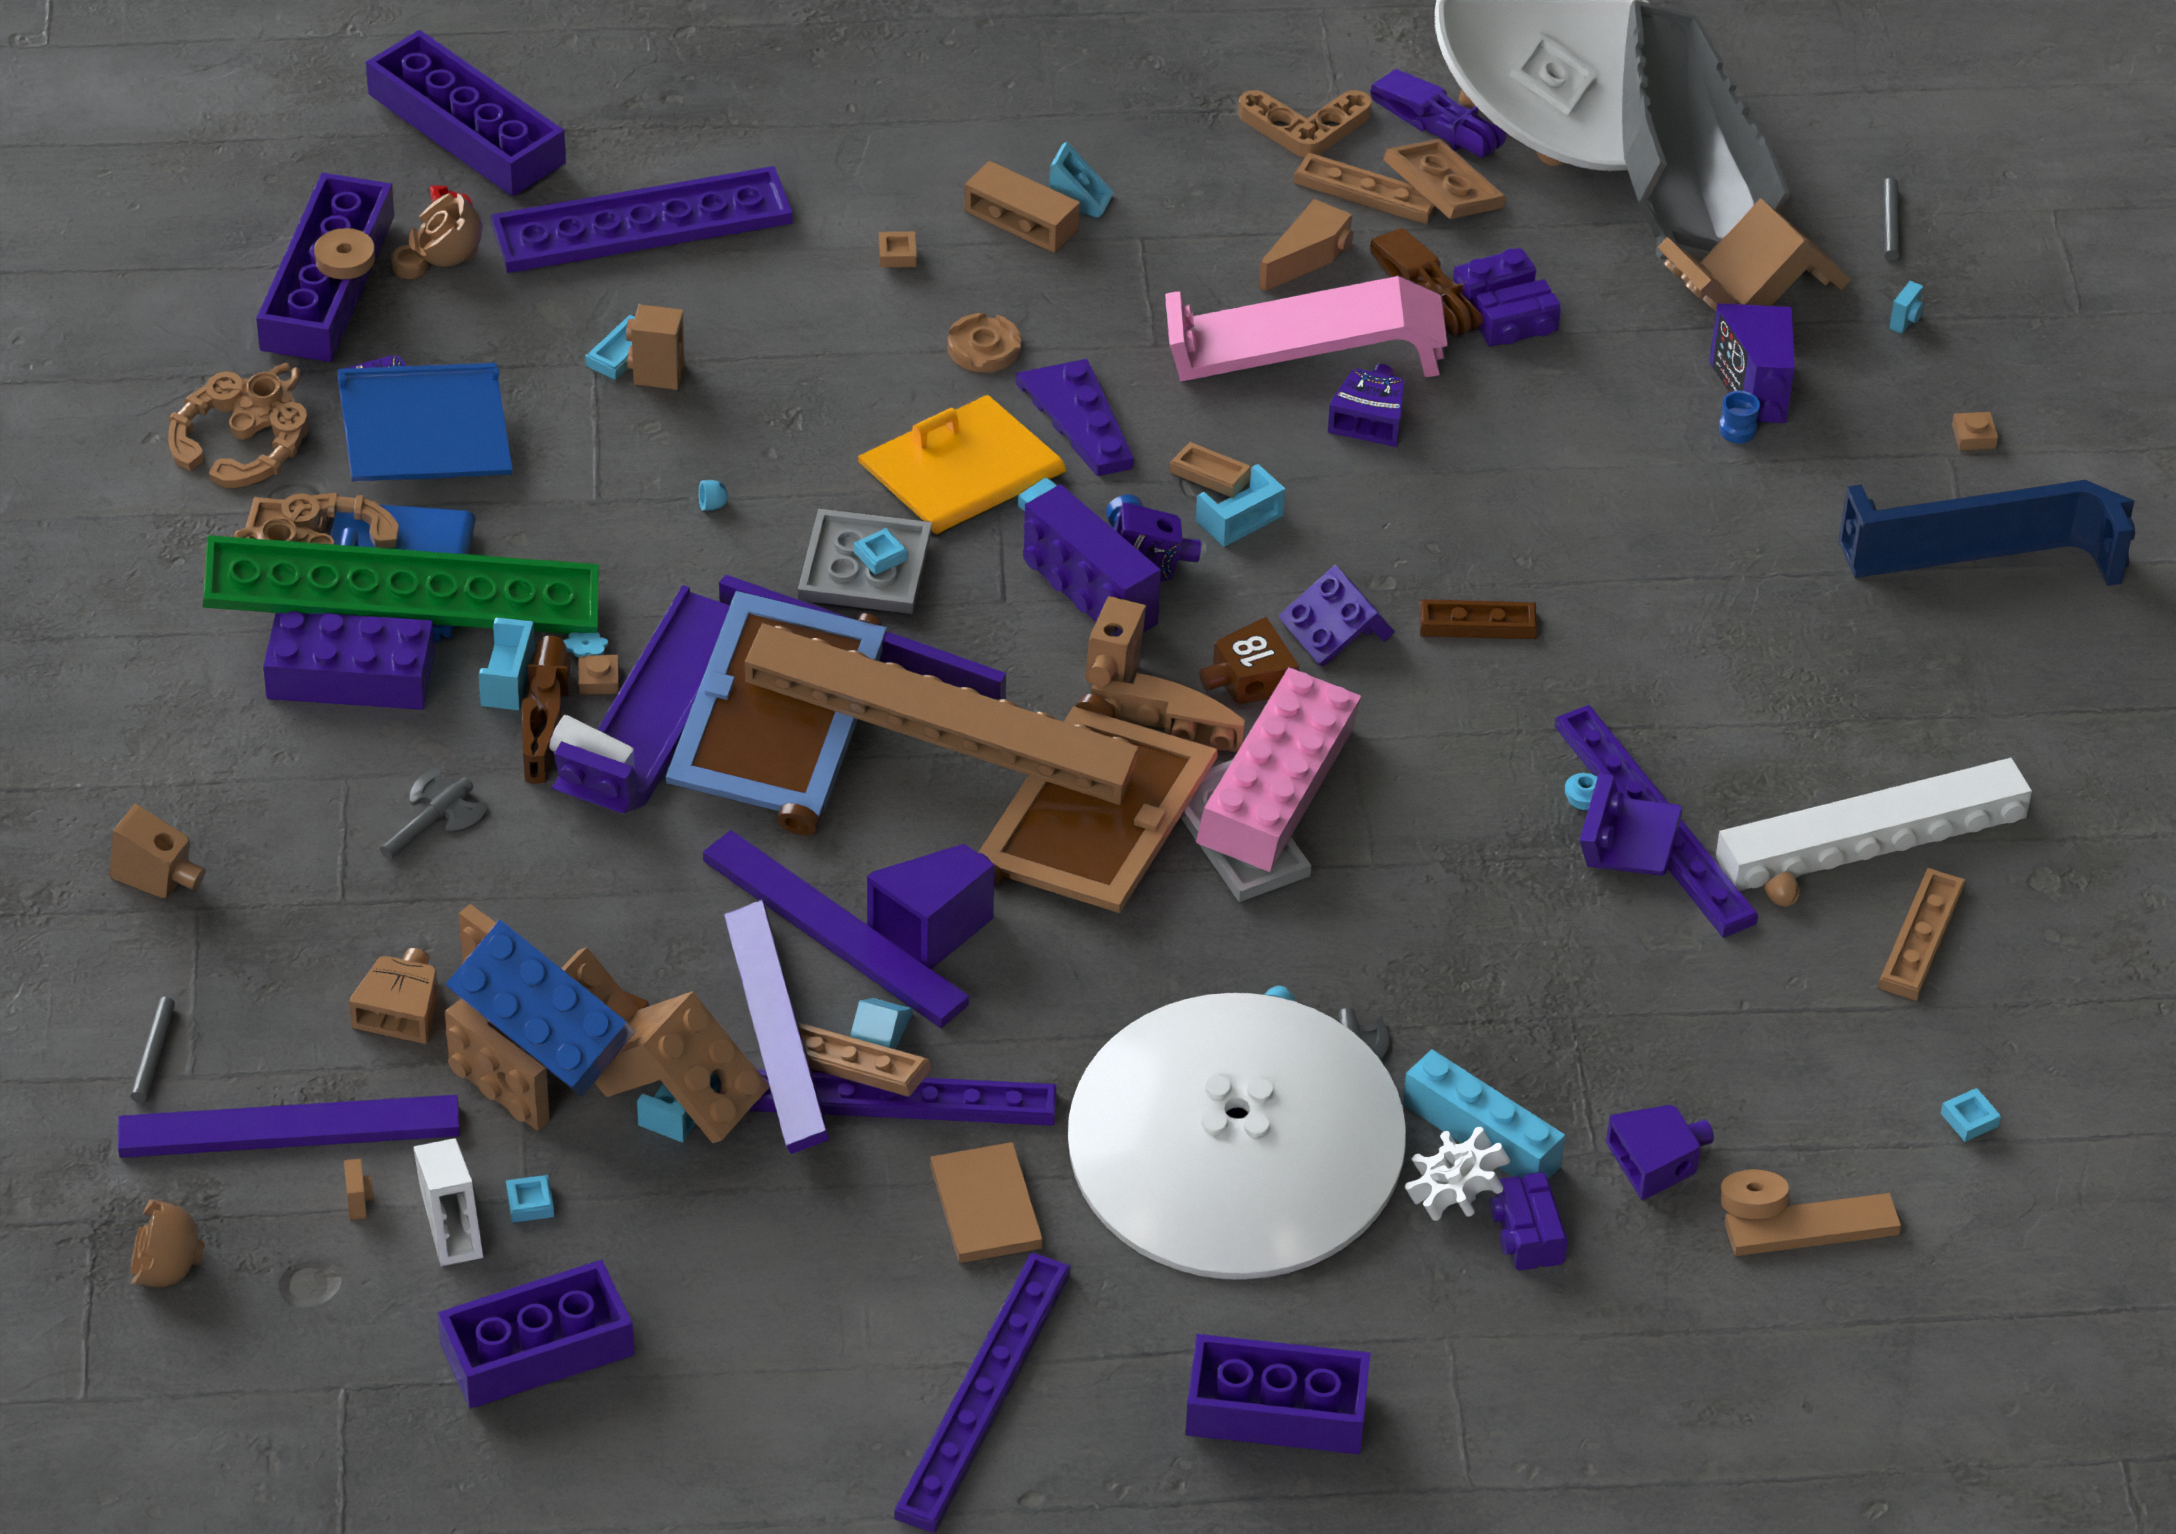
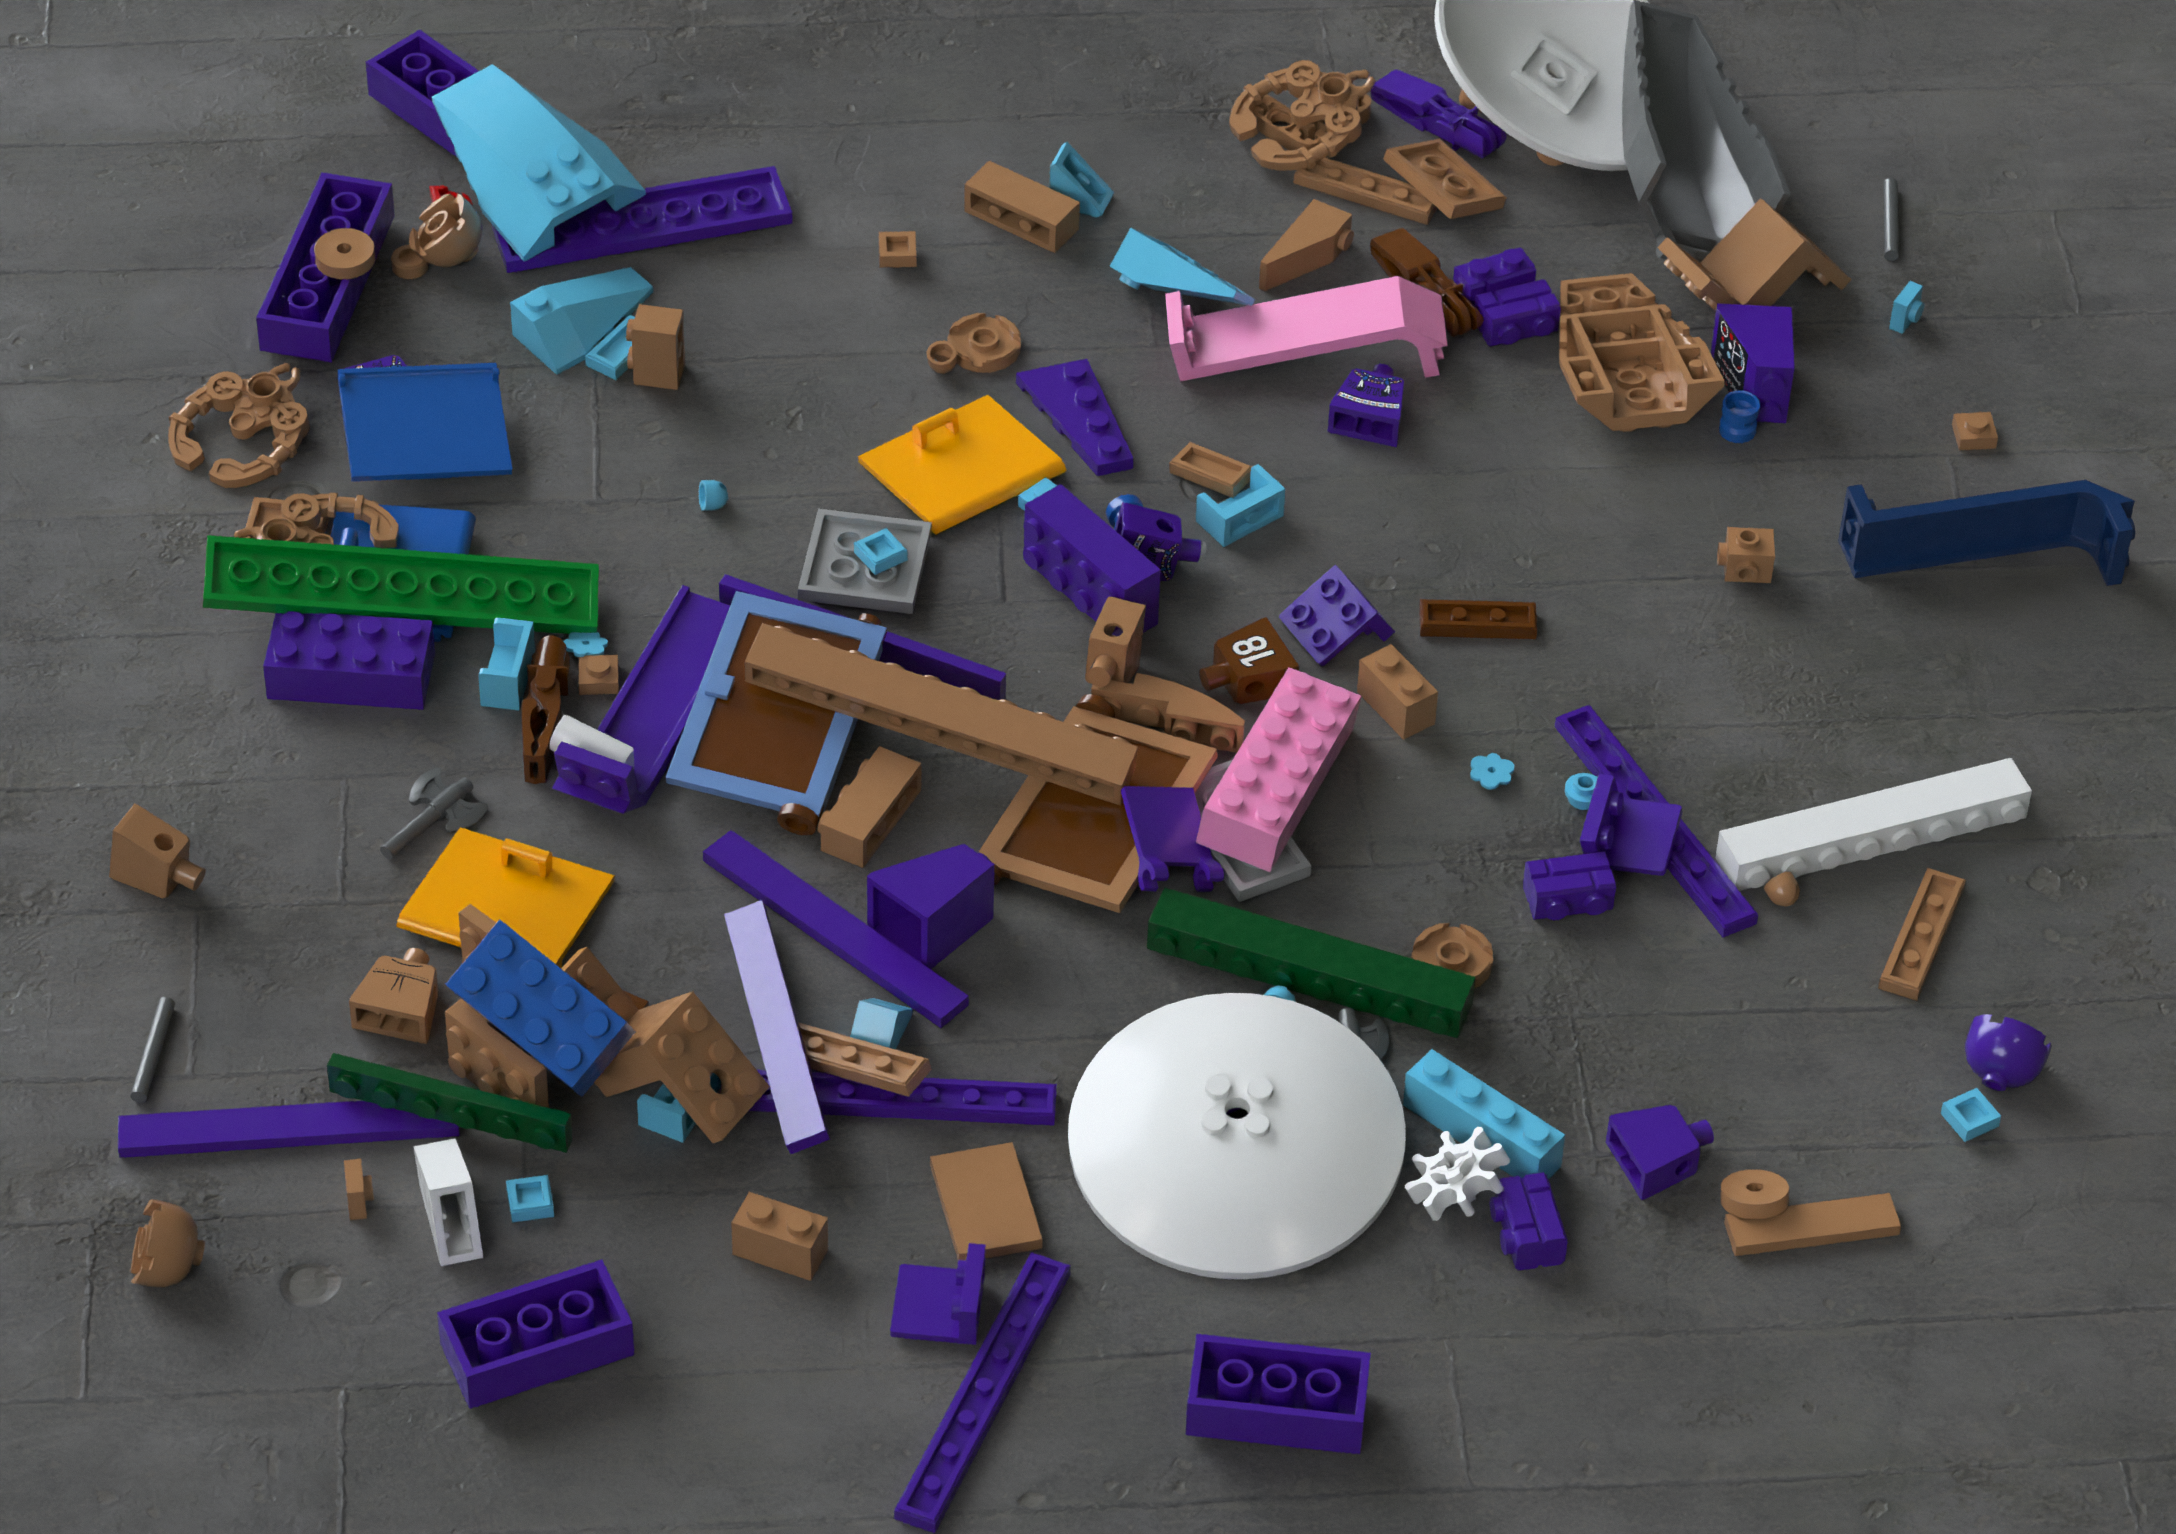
none -> dark green plate [327,1053,573,1153]
none -> light orange container [396,827,615,968]
none -> medium azure wedge [432,64,646,262]
none -> medium azure wedge [510,267,653,375]
none -> medium nougat brick [732,1192,828,1281]
none -> medium nougat brick [818,746,922,868]
none -> dark purple bracket [890,1243,986,1345]
none -> medium nougat hinge [927,340,957,374]
none -> medium azure wedge [1110,228,1255,306]
none -> dark purple flag [1120,786,1224,892]
none -> dark green brick [1147,887,1476,1039]
none -> medium nougat piece [1230,60,1376,170]
none -> medium nougat brick [1357,644,1438,740]
none -> medium nougat tile [1411,923,1493,989]
none -> medium azure plant [1470,753,1514,790]
none -> dark purple brick [1523,851,1616,920]
none -> medium nougat wedge [1559,273,1724,432]
none -> medium nougat brick [1717,527,1775,583]
none -> dark purple cylinder [1965,1014,2052,1091]

